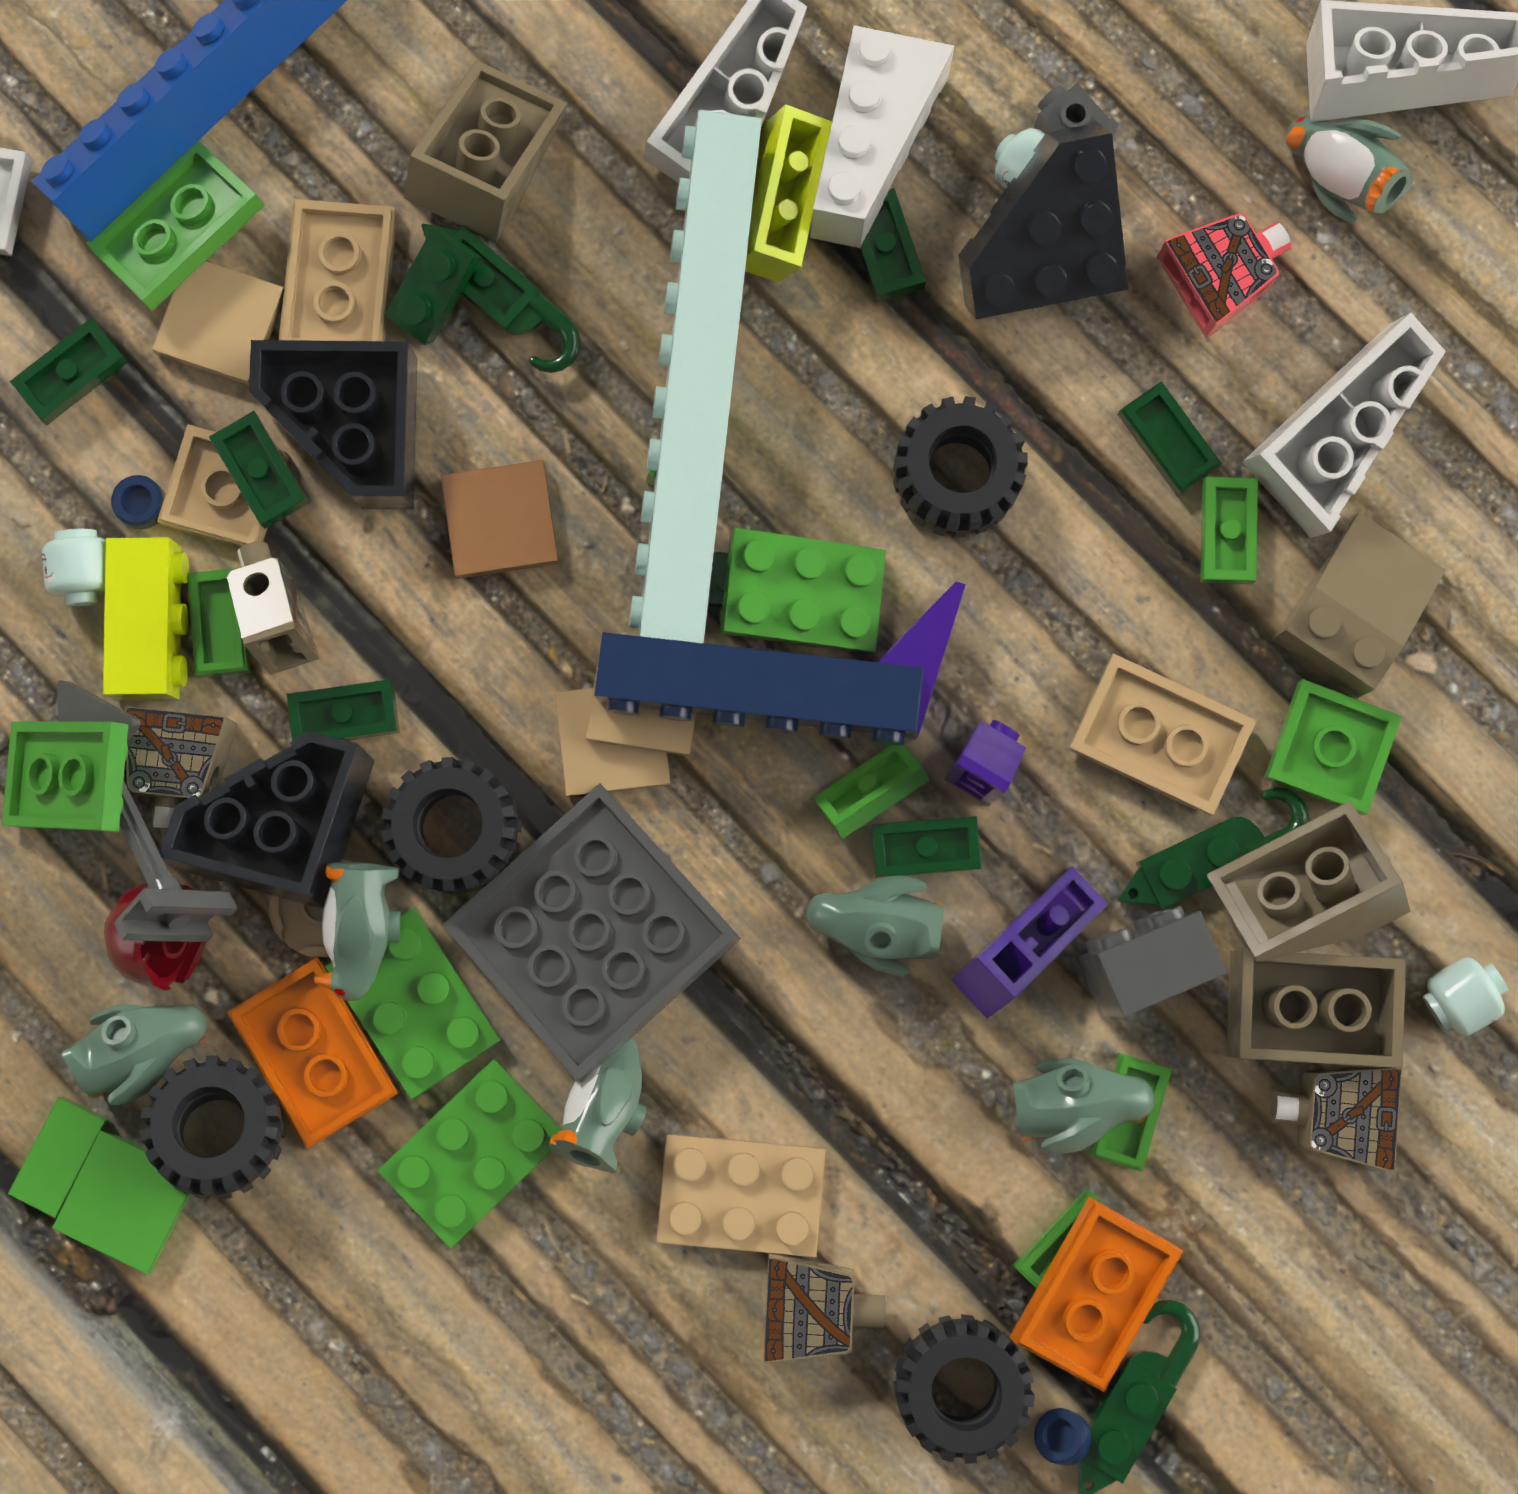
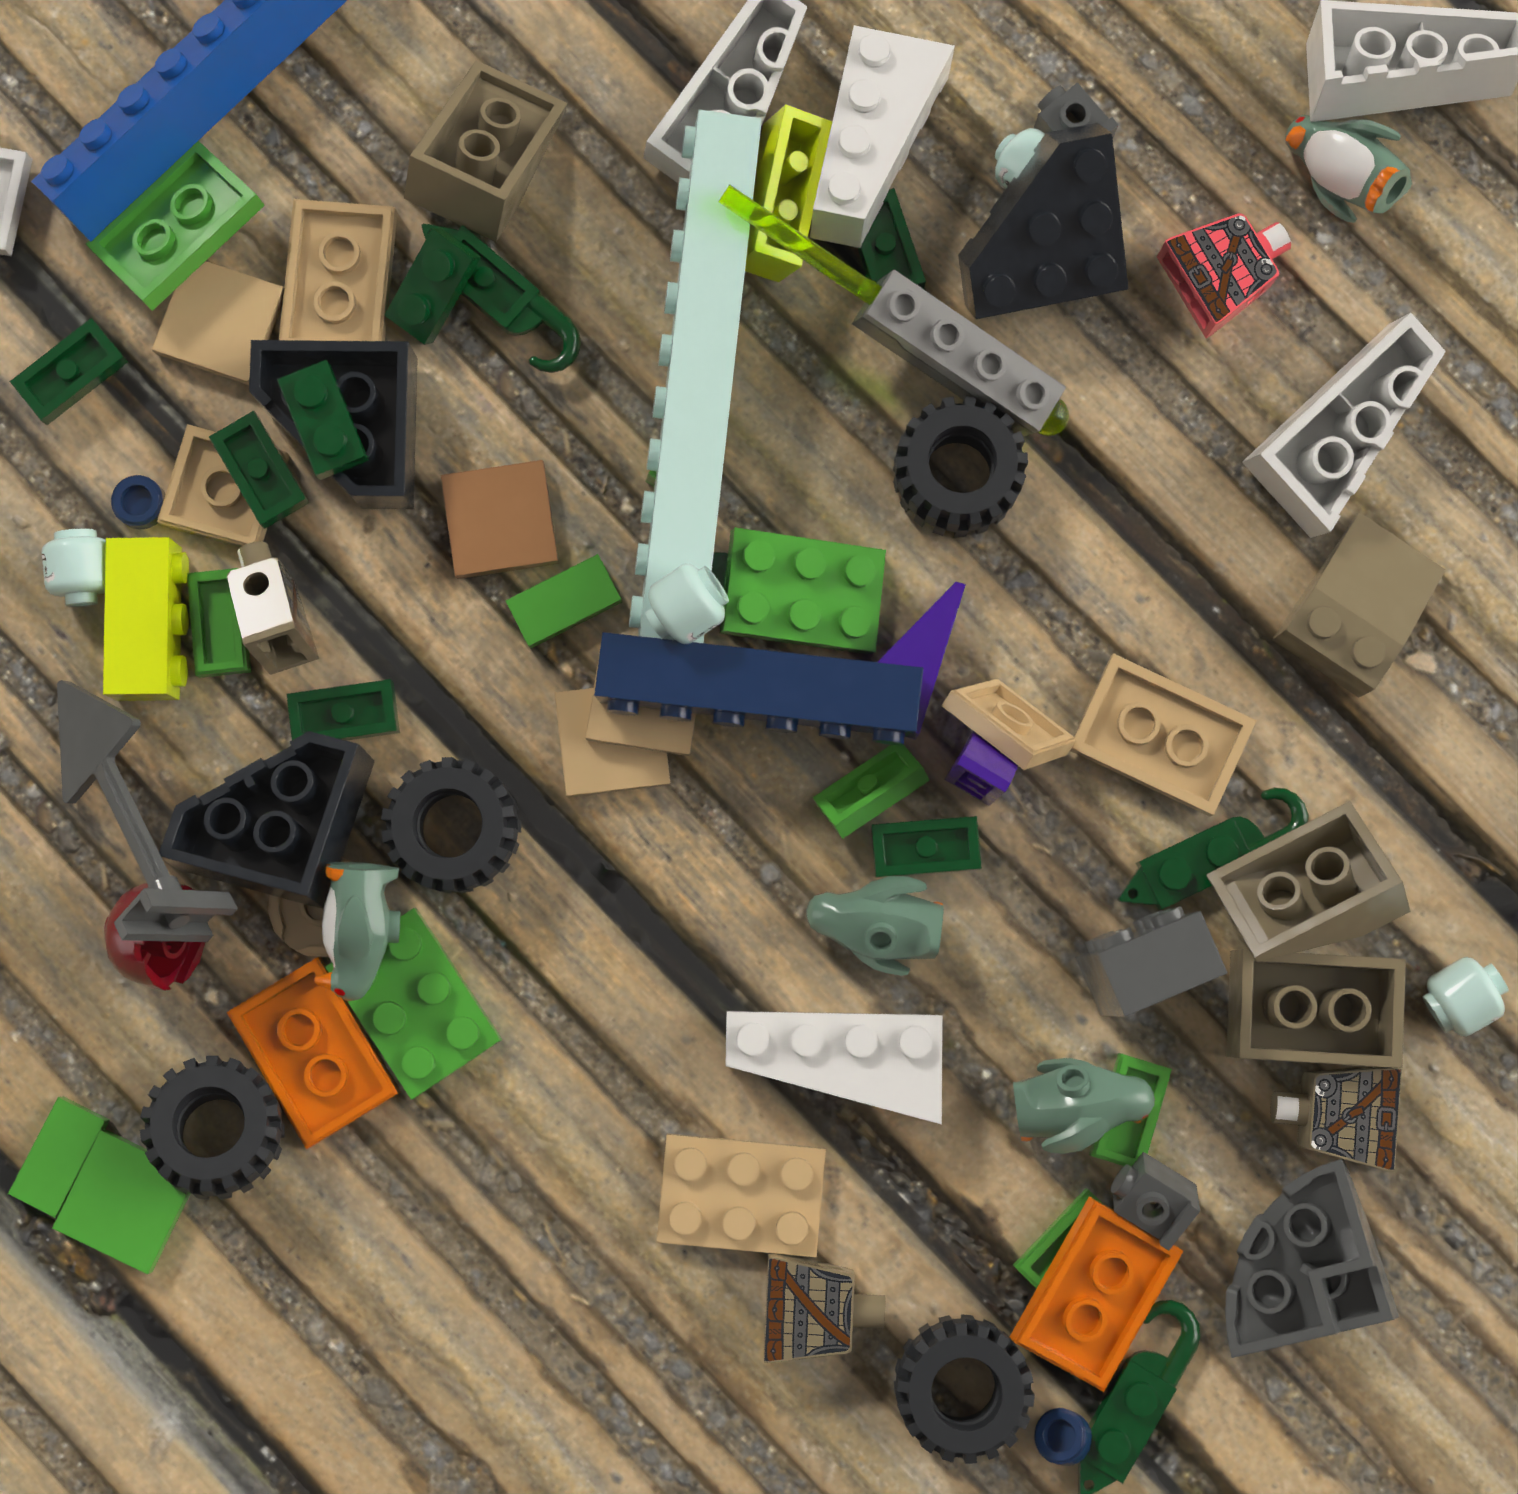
bright green plate [2,721,129,832] -> none
sand green animal [62,1004,207,1105] -> none
torso [125,706,237,830] -> none
bright green plate [378,1058,562,1249] -> none
dark grey plate [443,783,741,1083] -> none
sand green animal [549,1038,647,1173] -> none
dark purple slope [951,866,1108,1019] -> none
dark green tile [1117,381,1222,497] -> none
bright green plate [1200,477,1258,585] -> none
bright green plate [1264,679,1402,816] -> none
none -> dark green plate [277,360,369,480]
none -> bright green tile [505,554,622,649]
none -> light aqua head [645,563,729,644]
none -> light grey piece [718,184,1069,437]
none -> white wedge [726,1011,943,1125]
none -> tan tile [942,679,1076,770]
none -> dark grey brick [1111,1152,1200,1250]
none -> dark grey brick [1225,1159,1399,1358]

